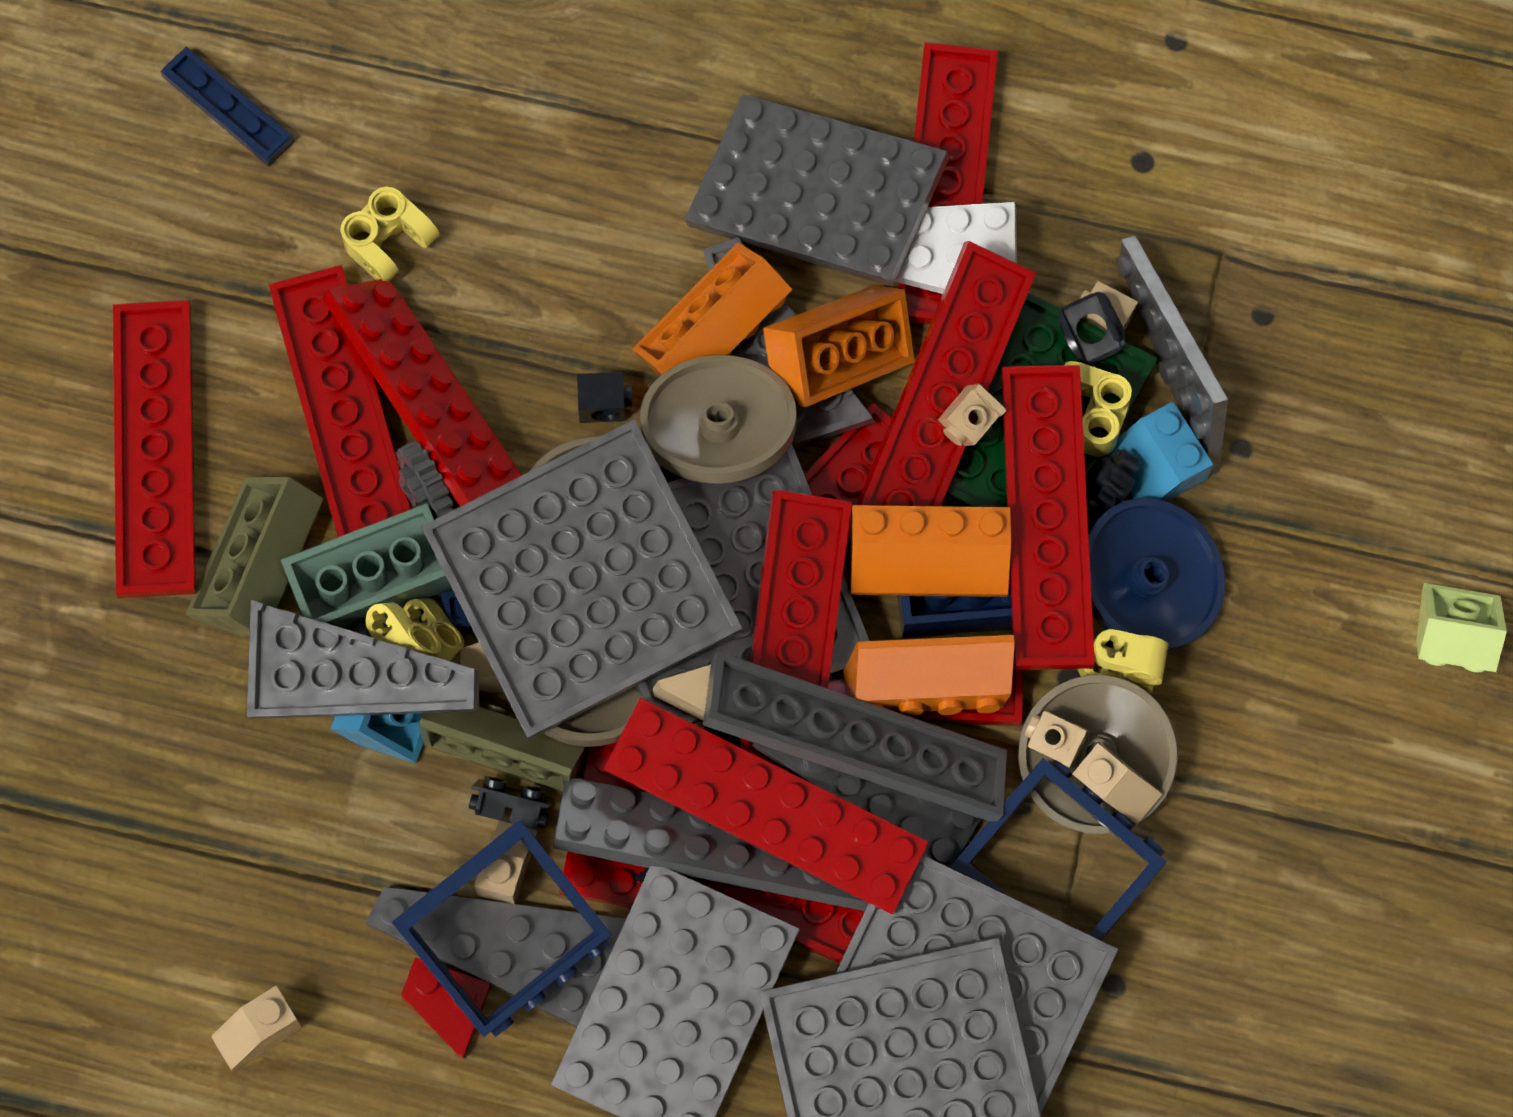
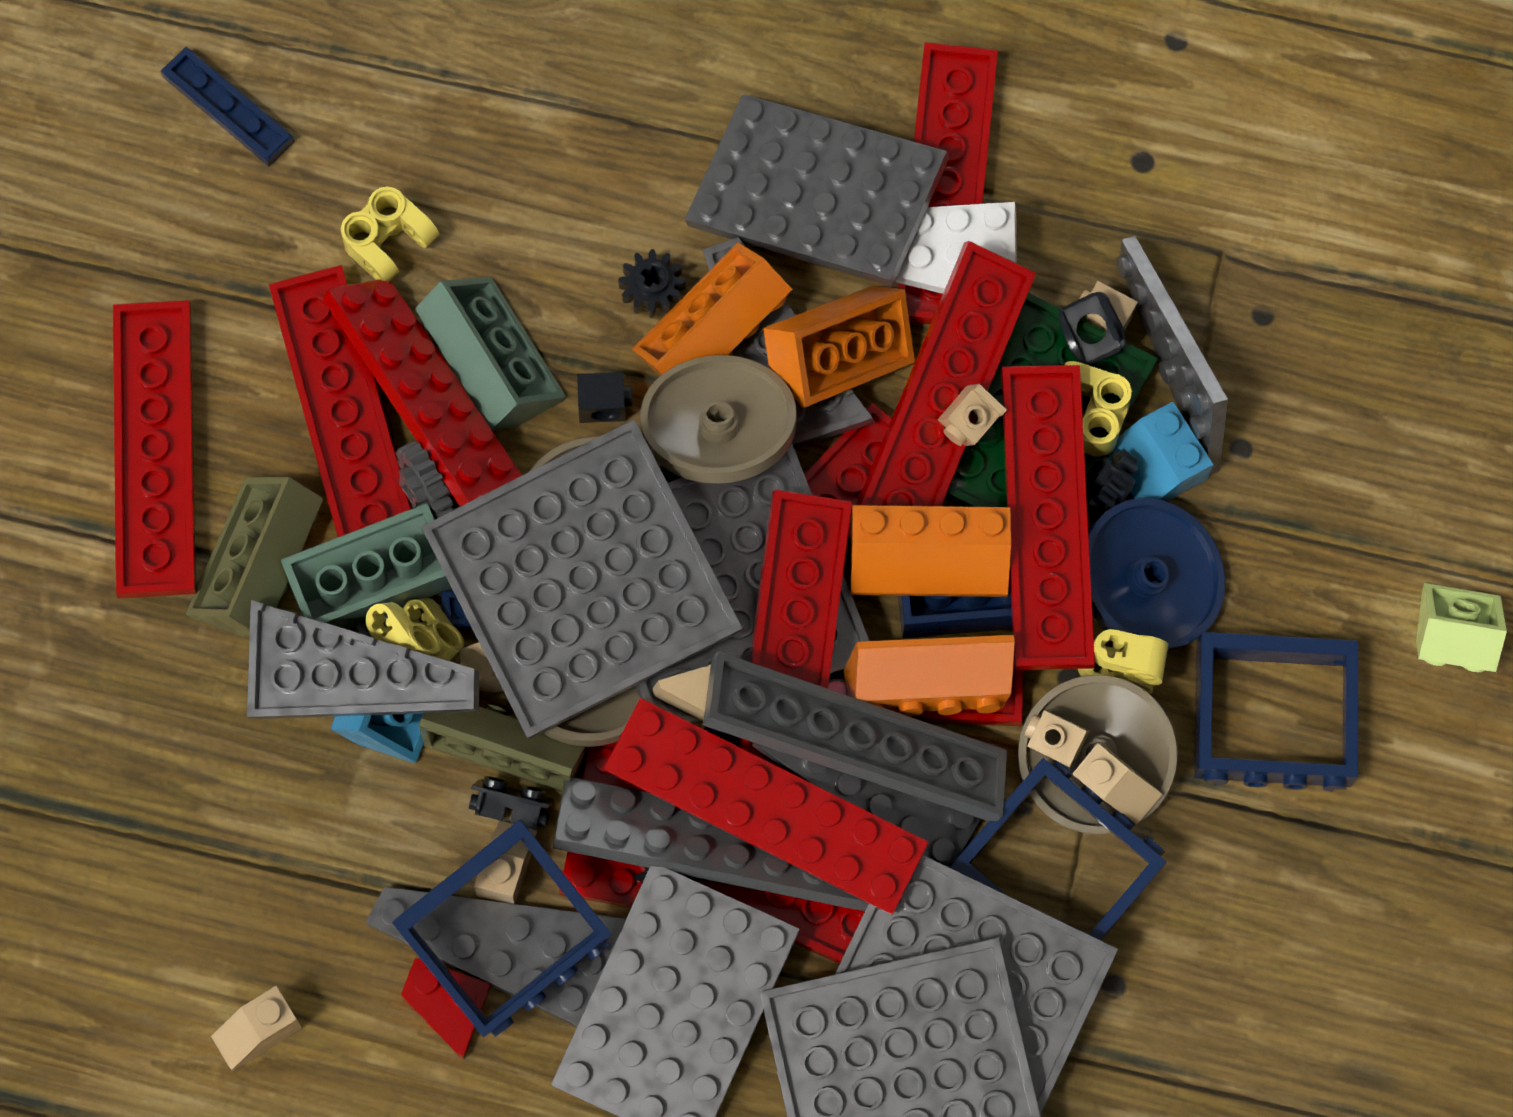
none -> sand green slope [415,276,566,431]
none -> black gear [618,249,686,318]
none -> dark blue window [1194,632,1358,792]

